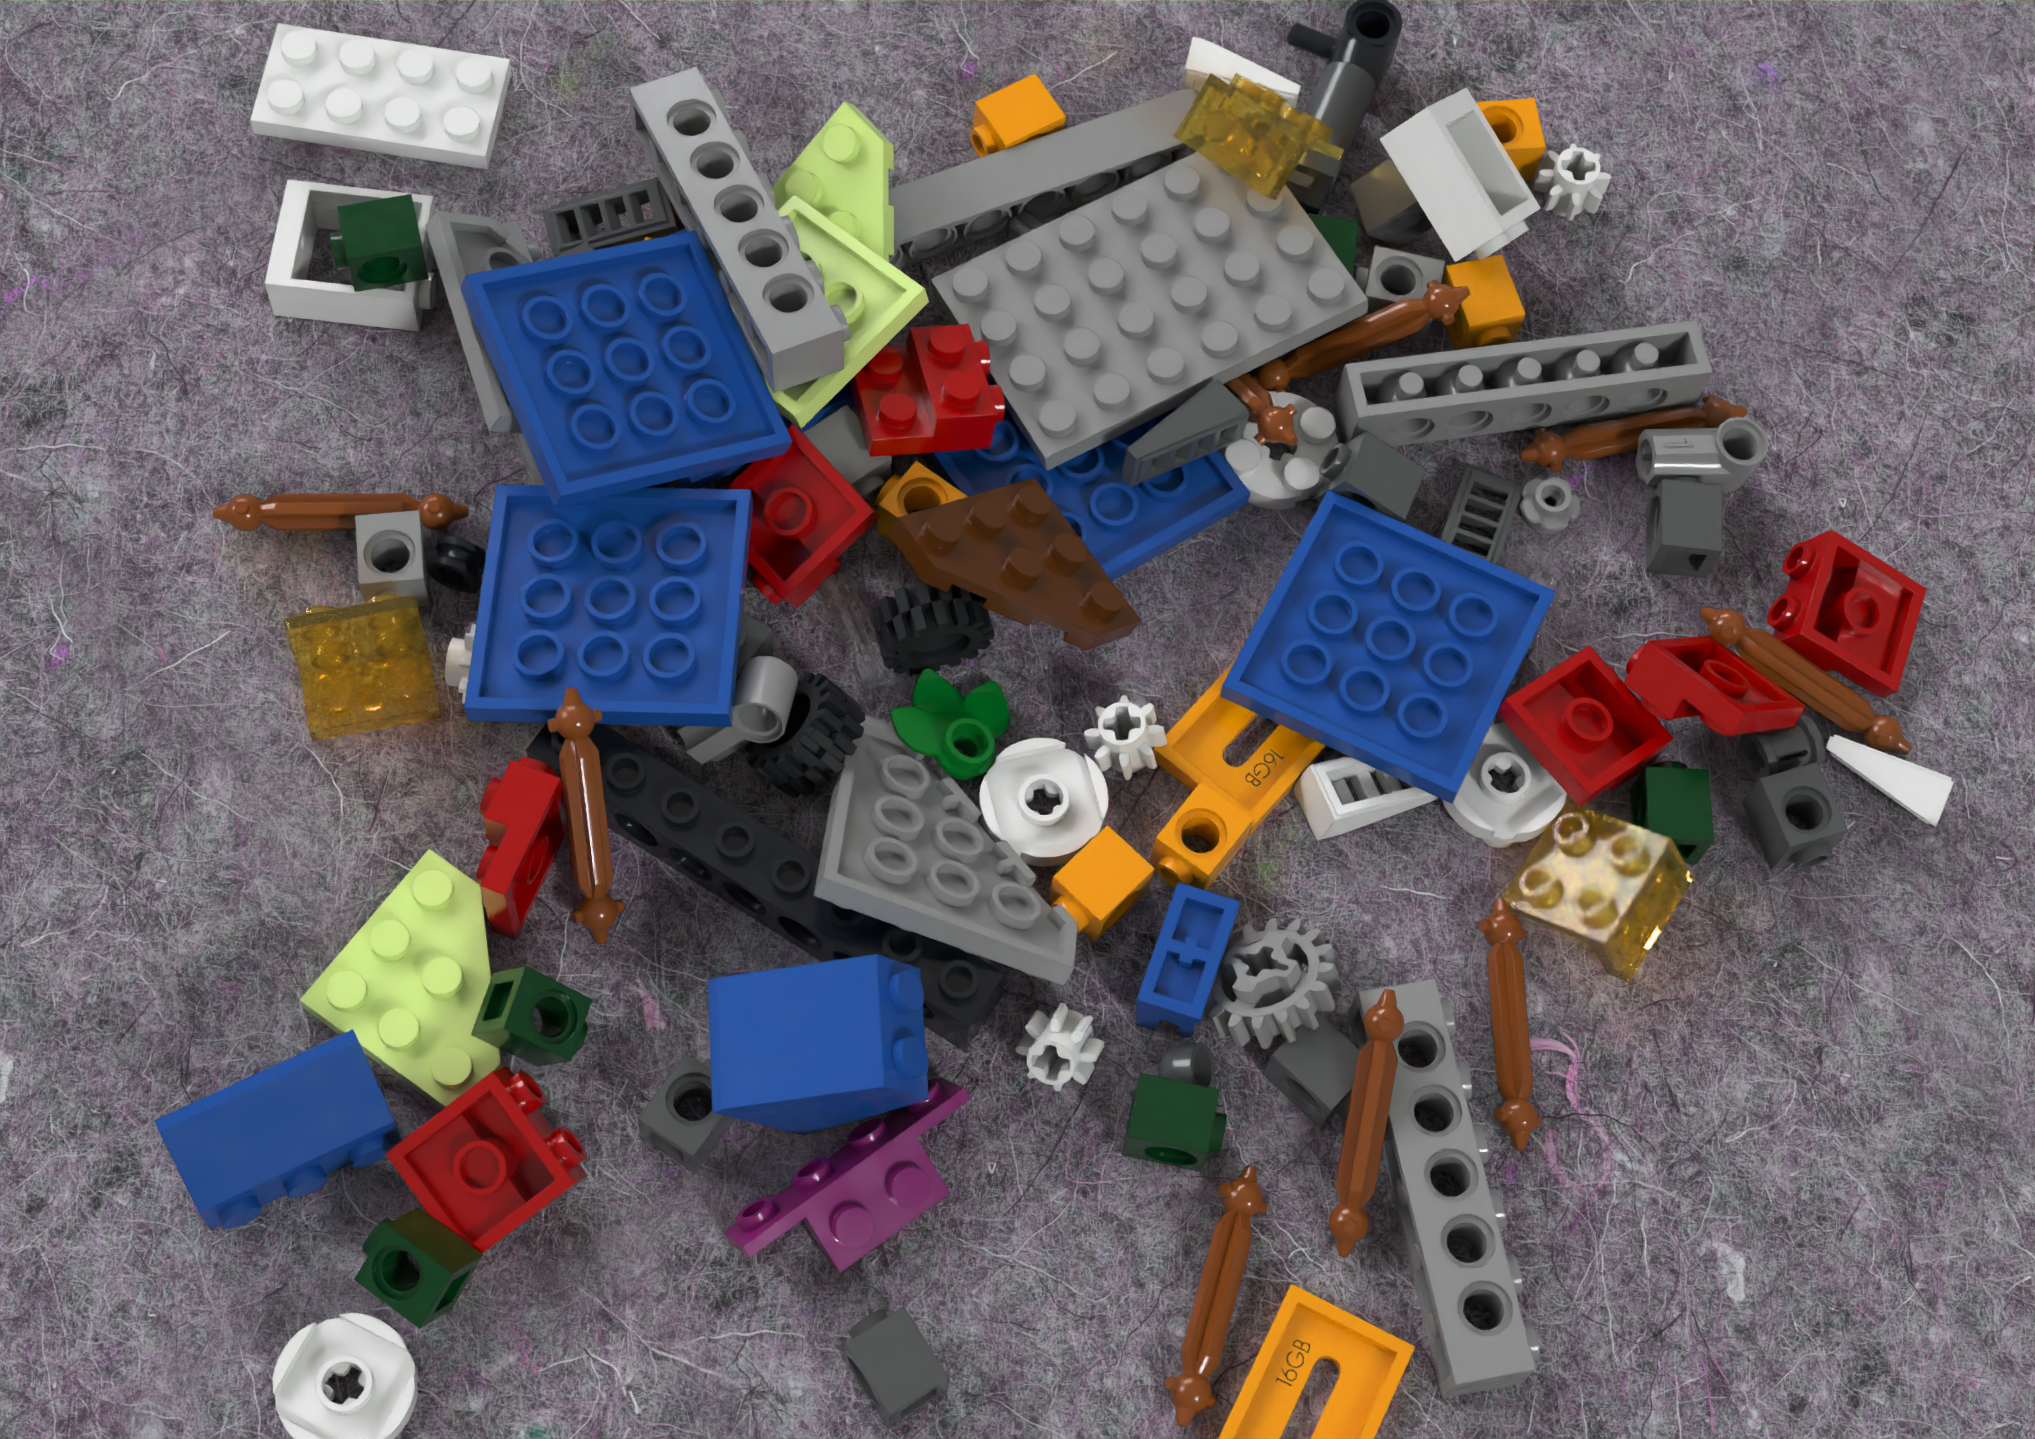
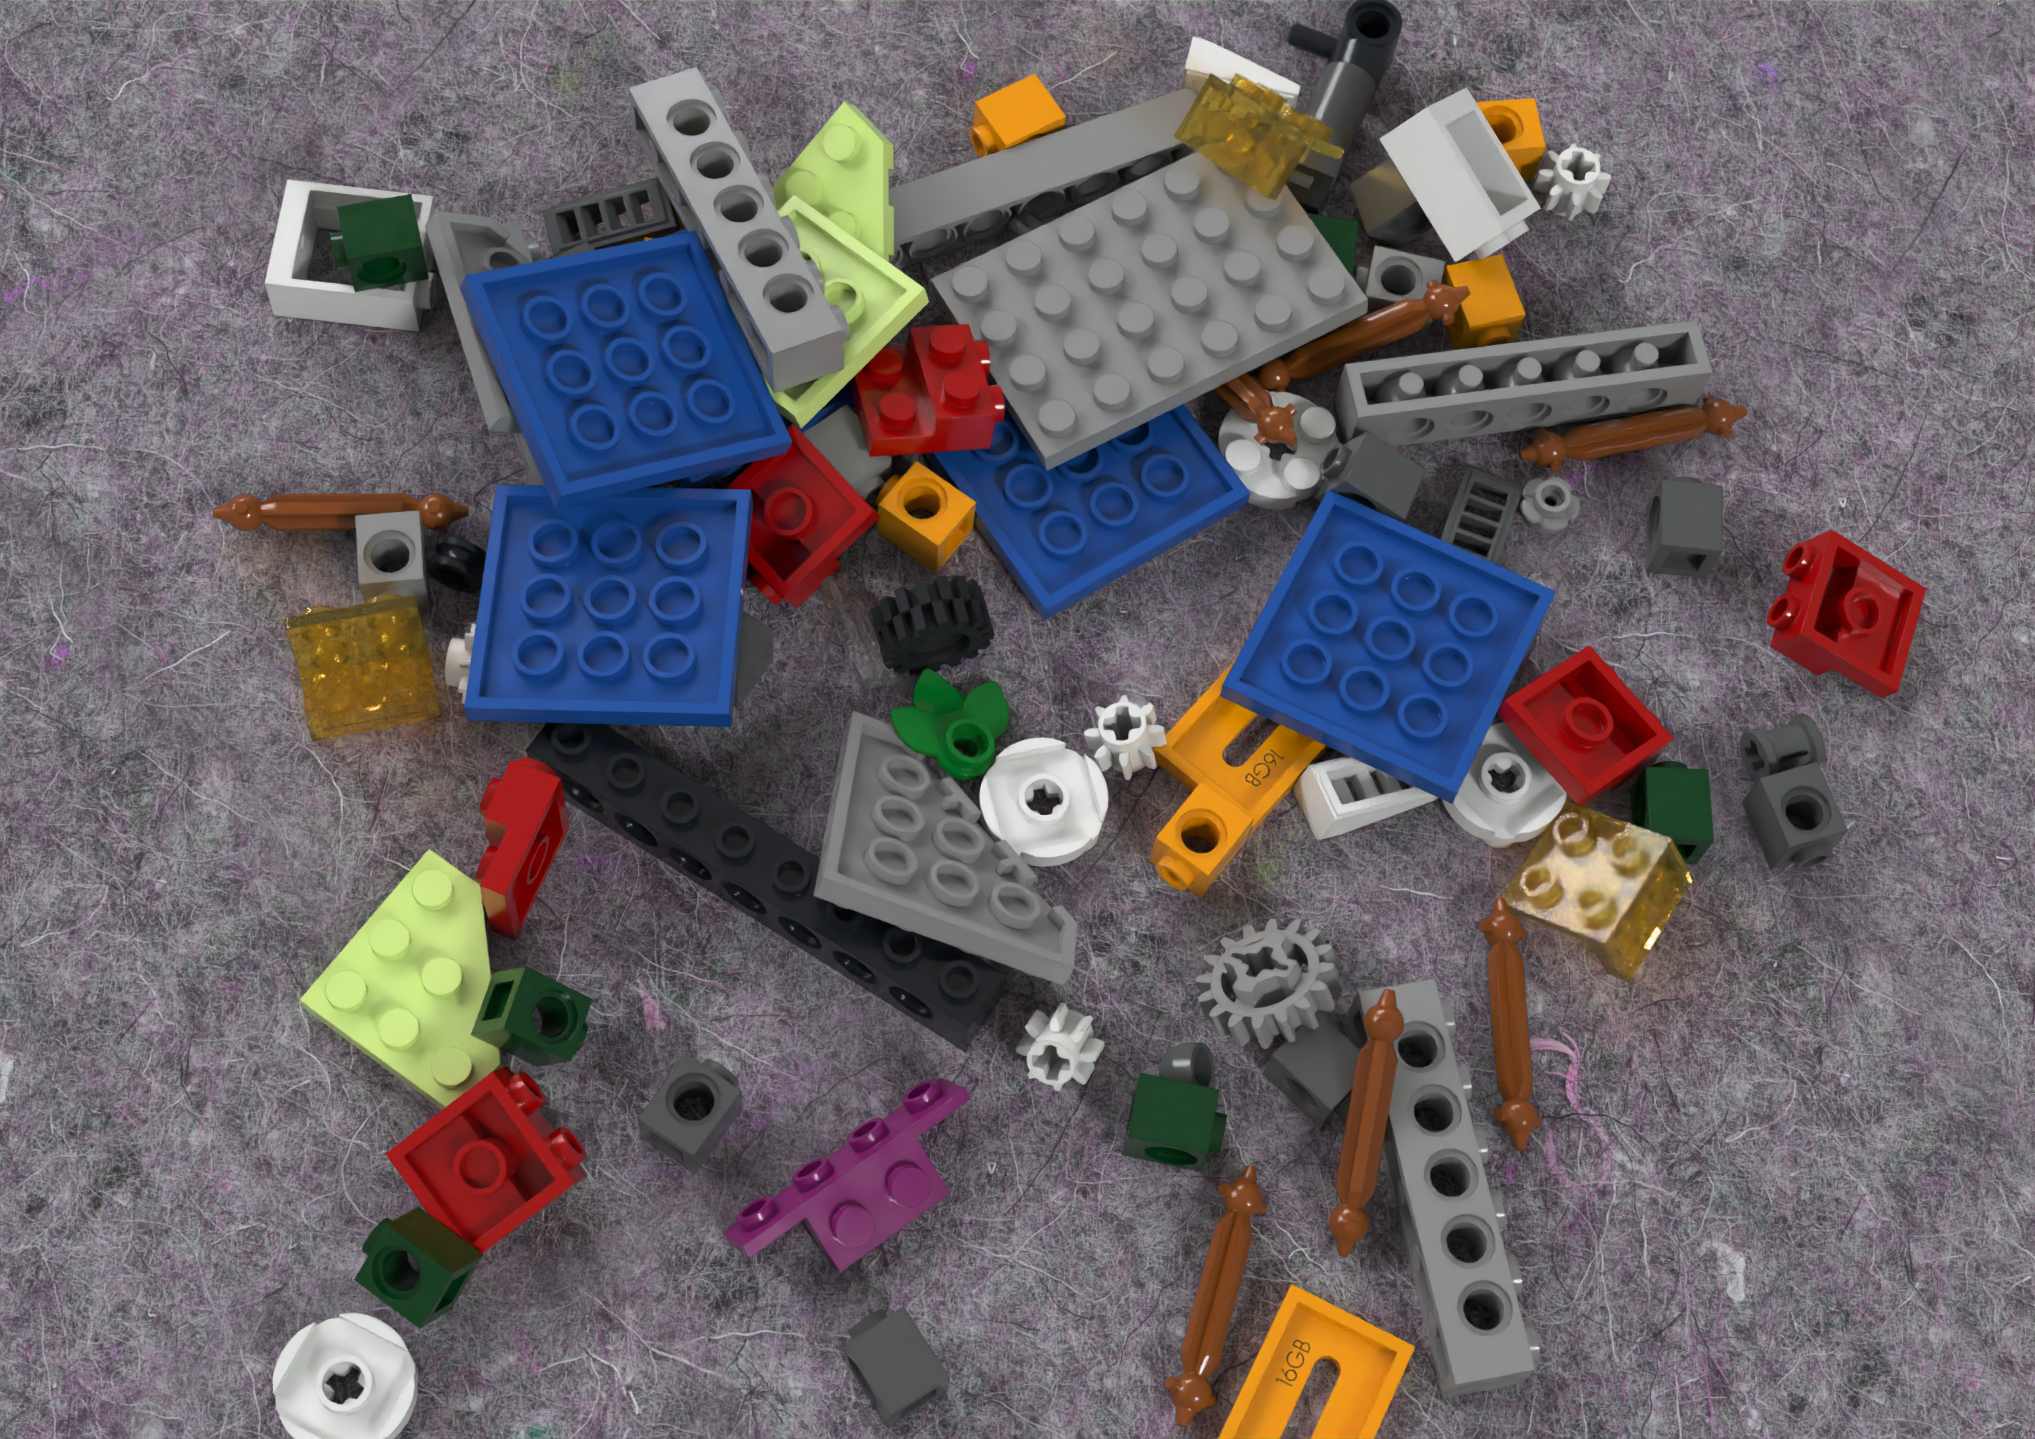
blue slope [154,1029,403,1230] -> none
white plate [250,23,512,170] -> none
dark orange wheel [547,687,625,944] -> none
light grey piece [677,656,799,764] -> none
blue slope [708,954,929,1136] -> none
black tyre [745,673,866,798] -> none
reddish brown plate [888,478,1141,650] -> none
light orange brick [1048,825,1155,942] -> none
dark grey slope [1121,380,1249,487] -> none
blue hinge [1136,882,1241,1038] -> none
red plate [1623,635,1806,736] -> none
light grey piece [1635,417,1768,493] -> none
dark orange wheel [1699,606,1912,755] -> none
white slope [1825,734,1954,827] -> none

